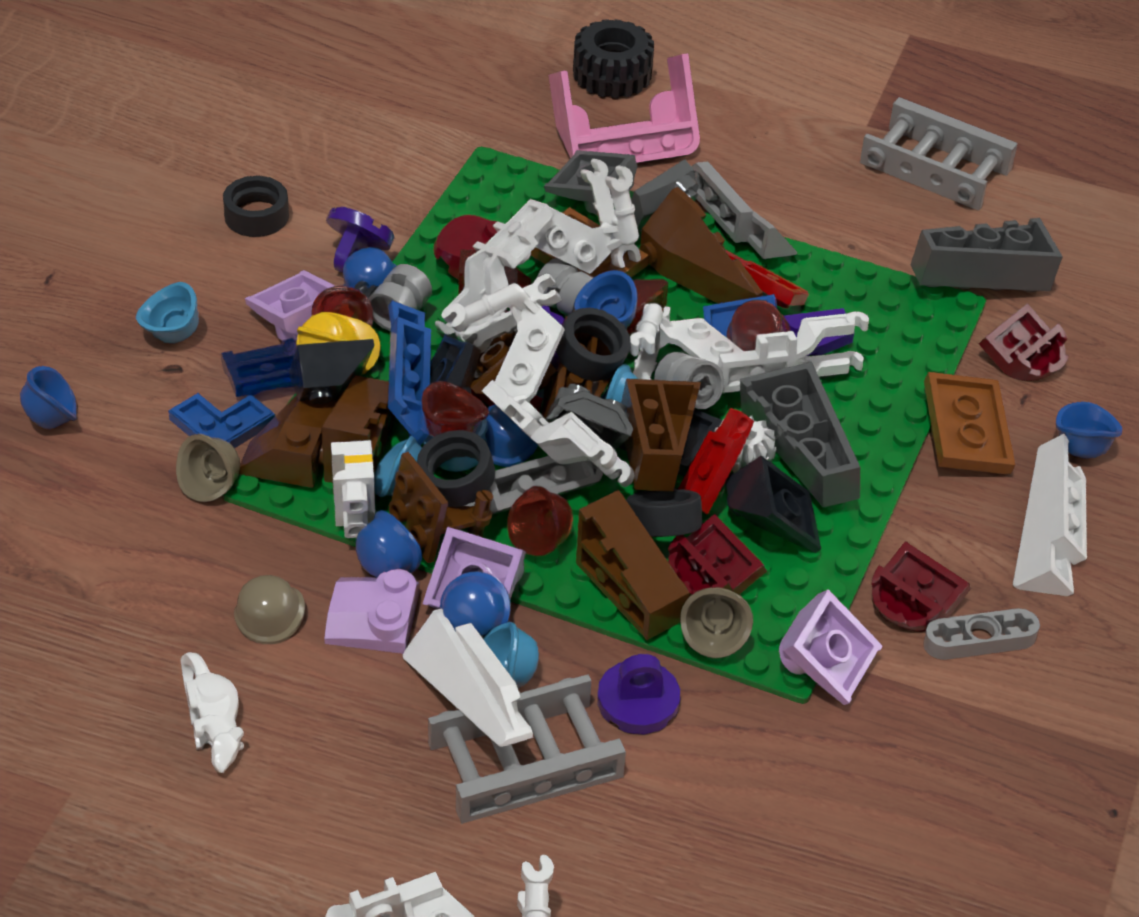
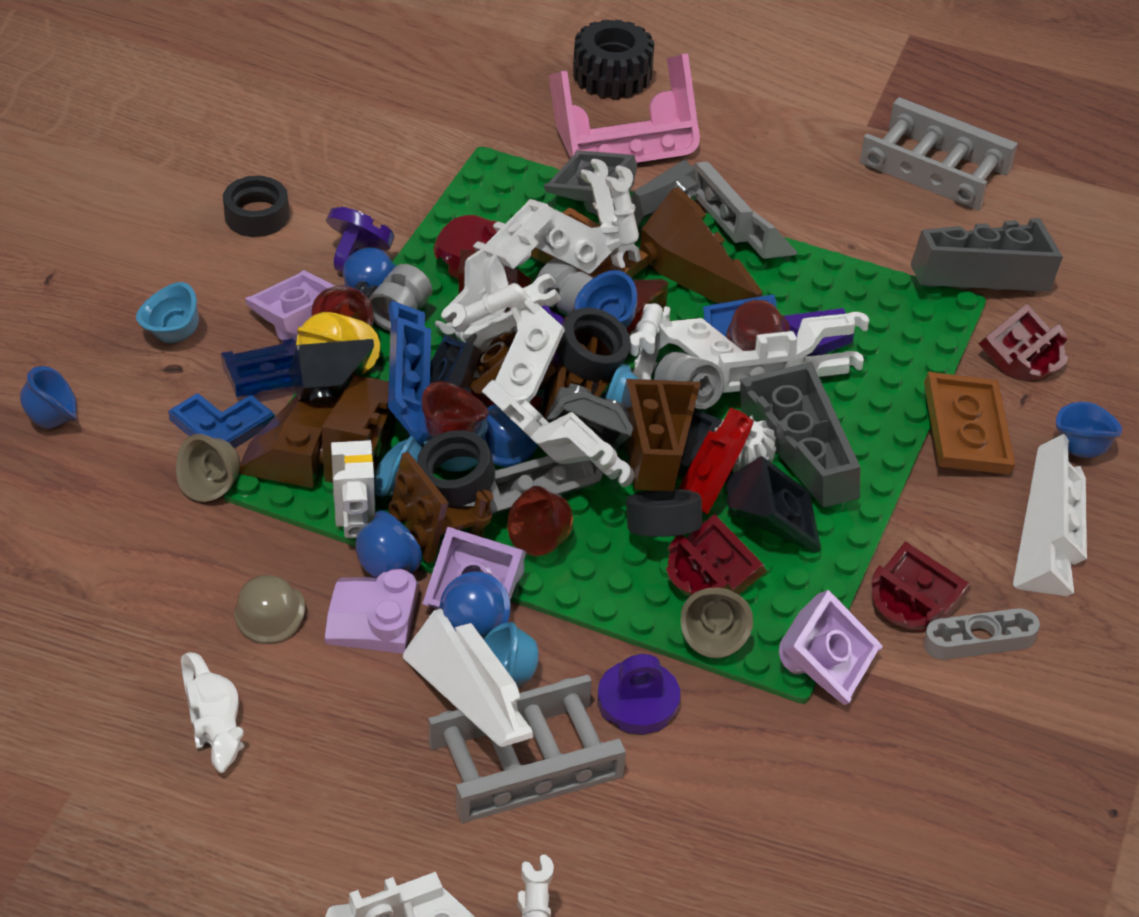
reddish brown wedge [576,490,689,640] -> none
red hinge [726,250,809,309] -> none

